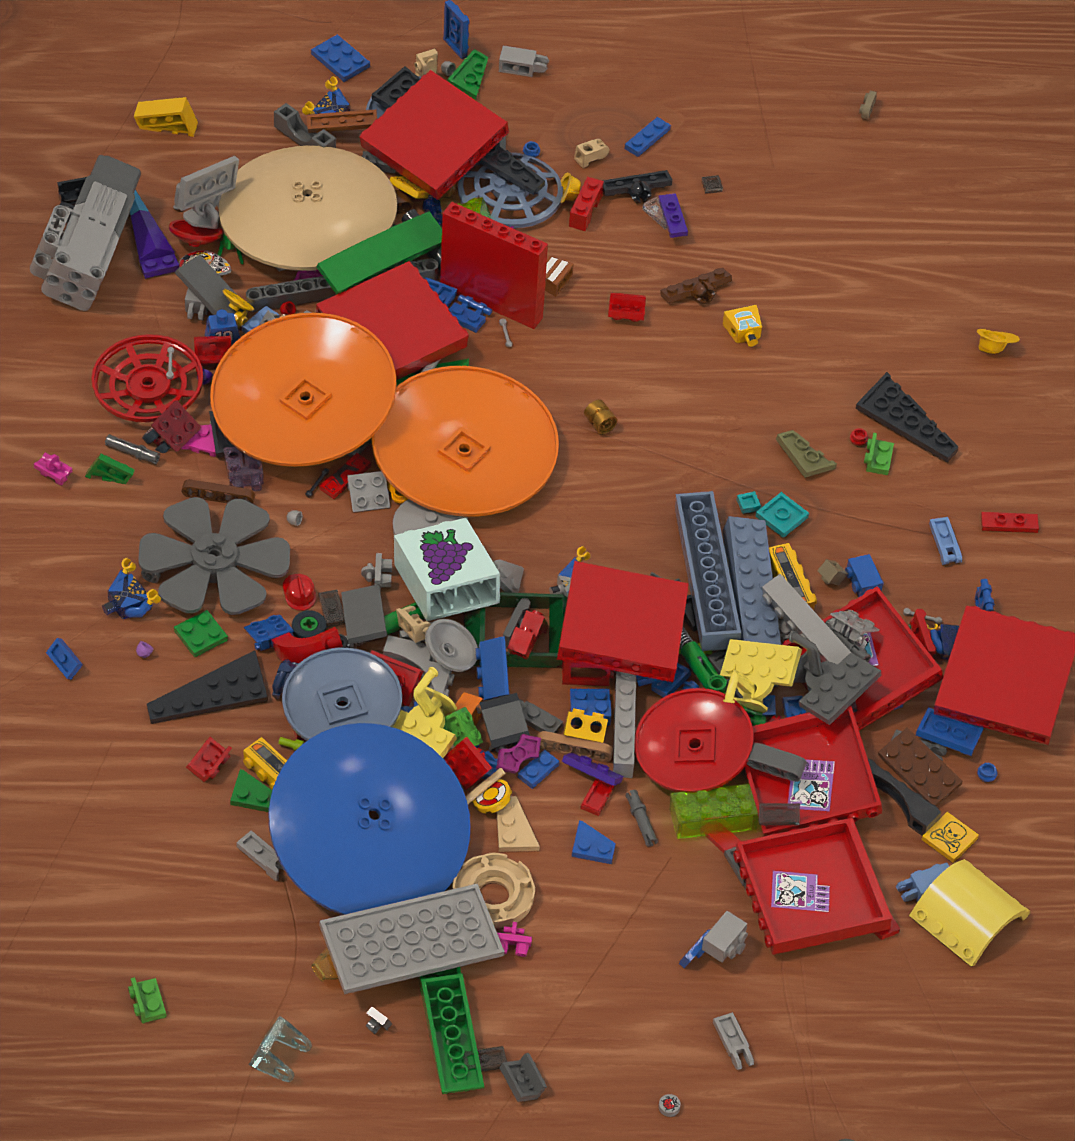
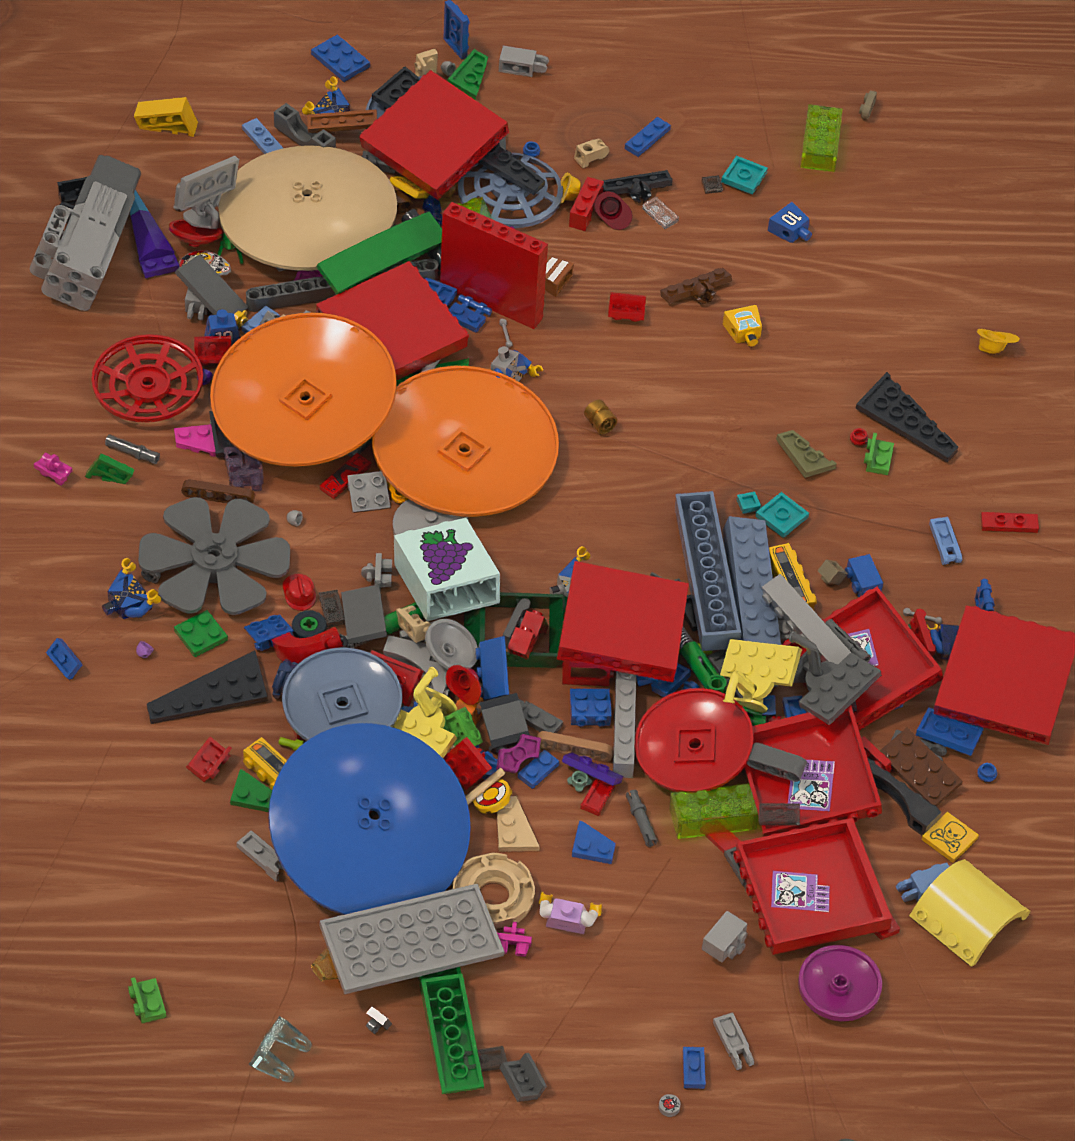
dark red plate [142,401,201,453] -> none
light grey hinge [166,347,174,379] -> none
yellow dish [223,289,254,311] -> none
red hinge [280,301,296,316] -> none
black hinge [305,468,329,498] -> none
light grey wing [493,559,524,593] -> none
yellow brick [563,708,608,743] -> none
dark purple plate [658,193,688,238] -> none
blue plate [679,929,710,968] -> none
light grey hinge [829,610,880,643] -> none
none -> medium blue plate [242,118,283,154]
none -> red piece [445,665,481,705]
none -> torso [491,346,543,382]
none -> lavender torso [539,892,602,934]
none -> sand green plate [567,771,591,792]
none -> dark red piece [594,191,633,230]
none -> blue plate [682,1047,706,1089]
none -> teal plate [721,155,768,195]
none -> blue torso [768,202,812,243]
none -> magenta dish [798,945,882,1021]
none -> clear neon green brick [800,104,843,172]
none -> red plate [861,736,892,772]

